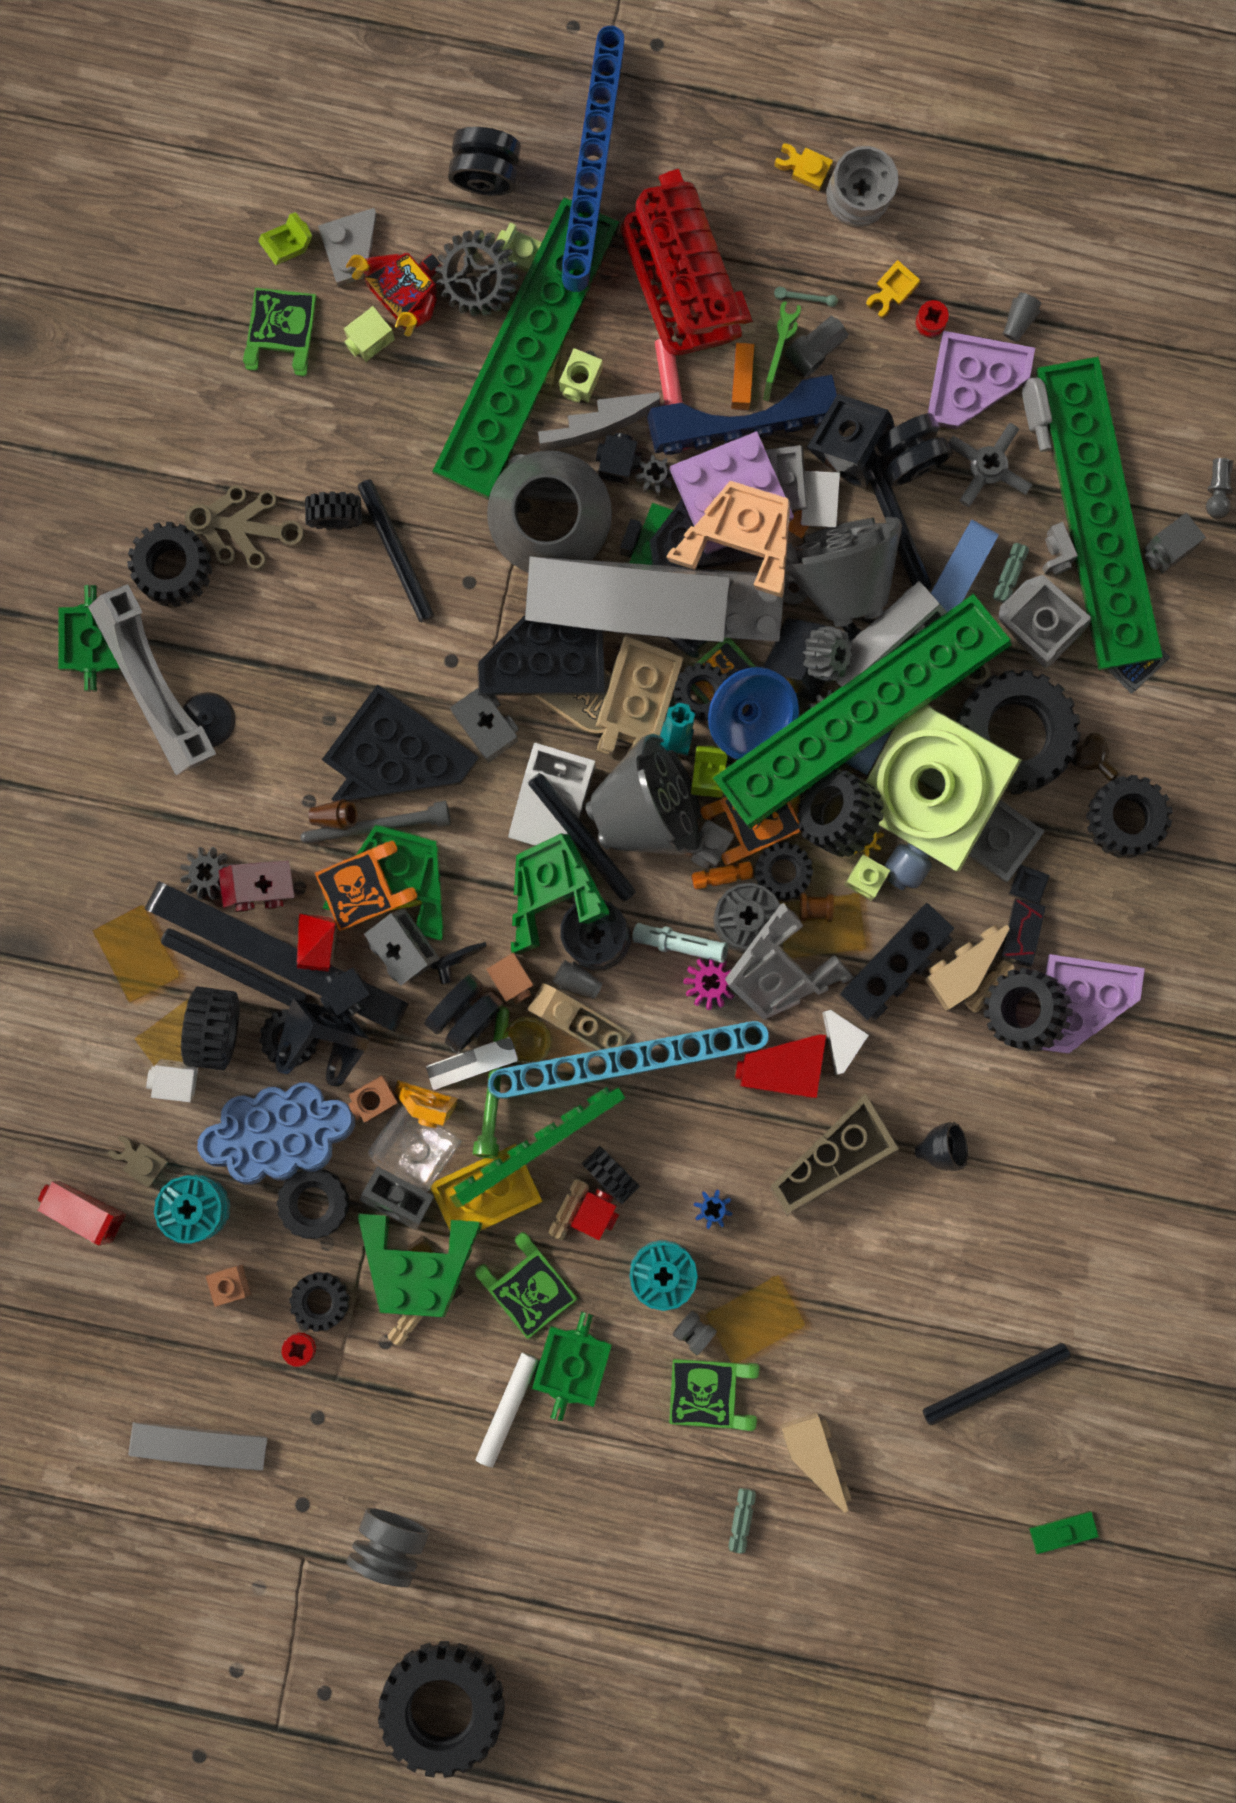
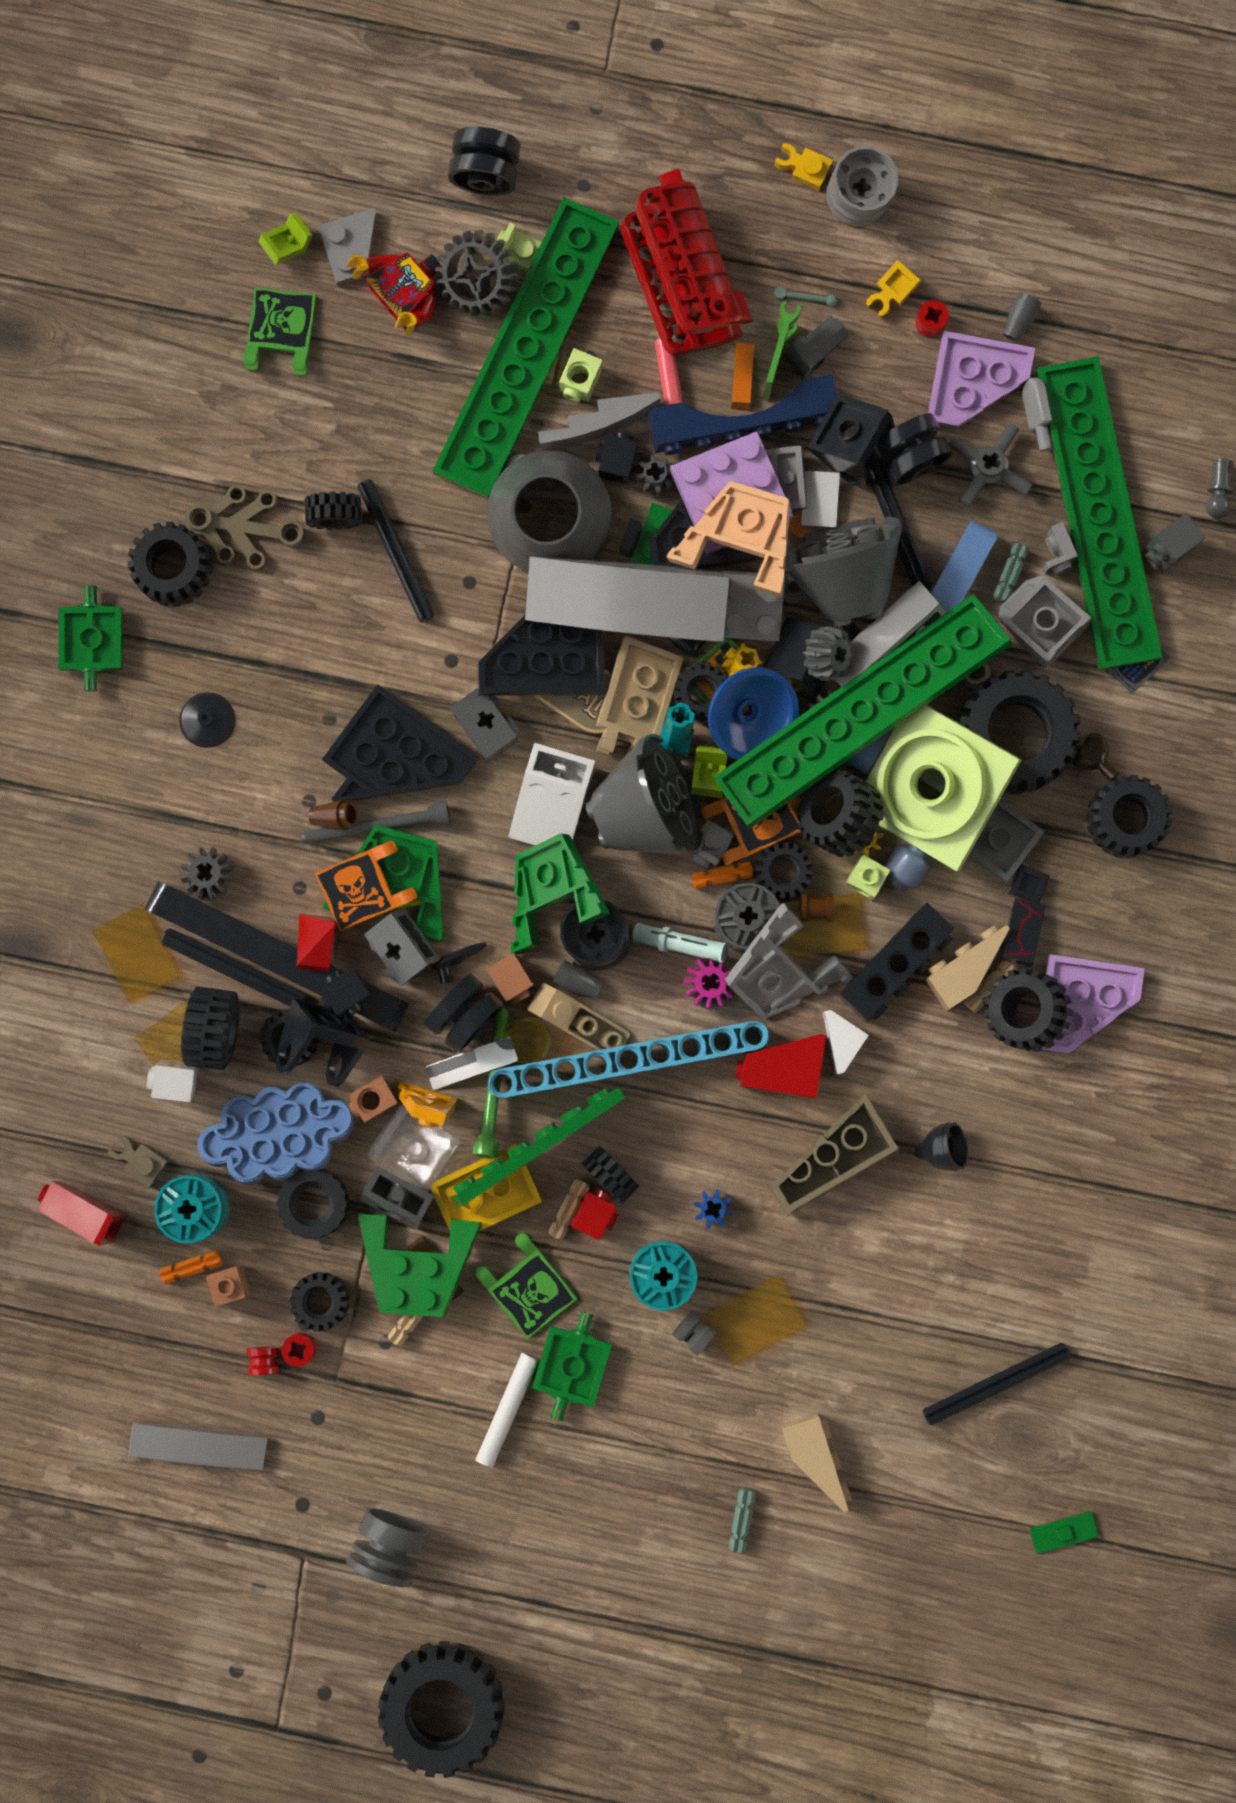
light grey arch [88,584,216,776] -> none
brick [218,860,295,912] -> none
yellowish green brick [344,306,395,362] -> none
black axle [528,773,636,901] -> none
blue beam [562,25,624,292] -> none
flag [669,1359,760,1431] -> none
none -> orange axle [159,1250,223,1284]
none -> red wheel [246,1346,280,1376]
none -> yellow gear [721,643,763,677]

